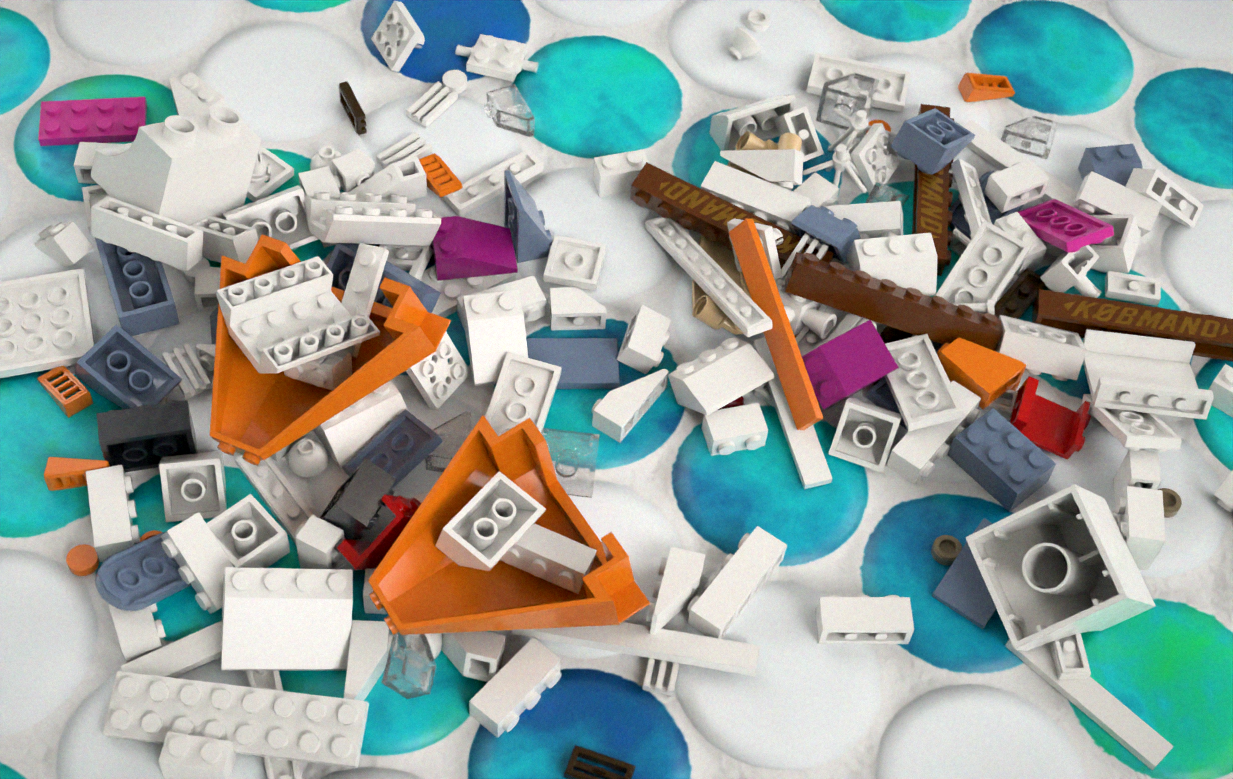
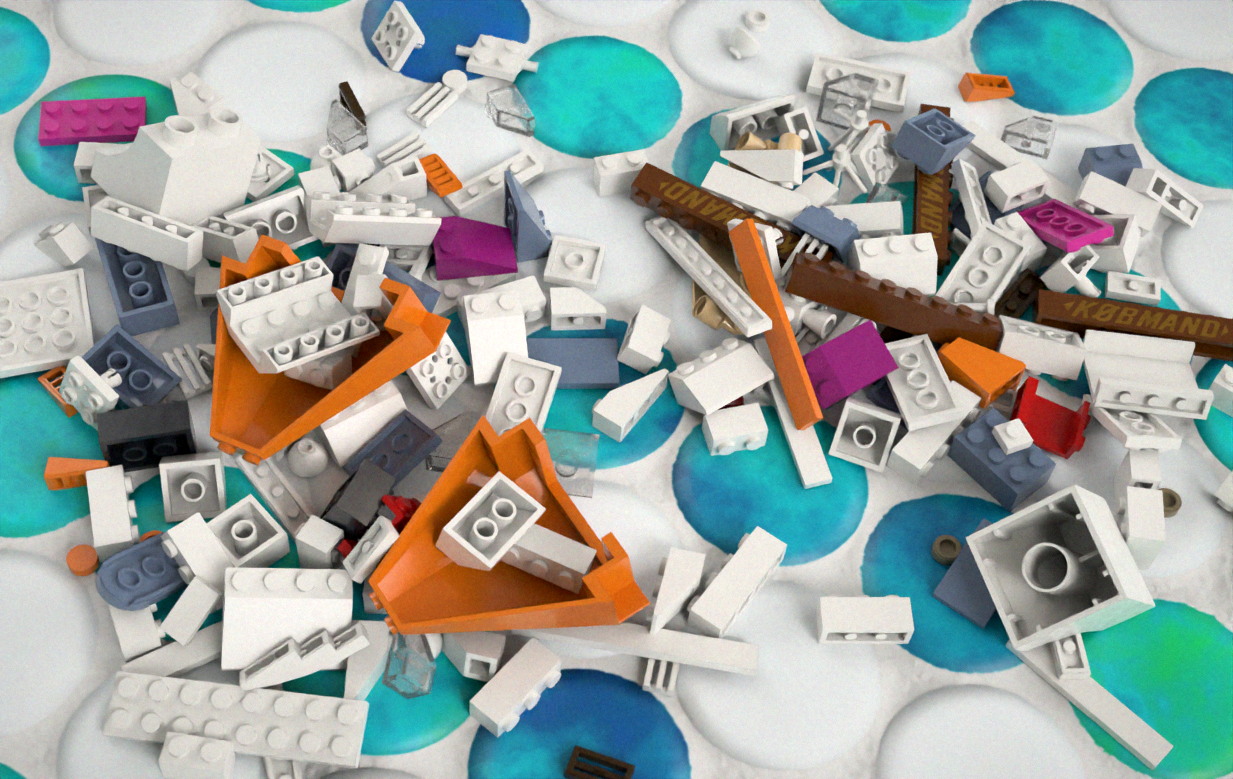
none -> white plate [59,355,122,431]
none -> white tile [159,576,223,646]
none -> white slope [239,622,370,691]
none -> clear slope [326,99,368,156]
none -> white plate [343,515,399,584]
none -> white brick [353,272,393,330]
none -> white plate [992,418,1033,455]

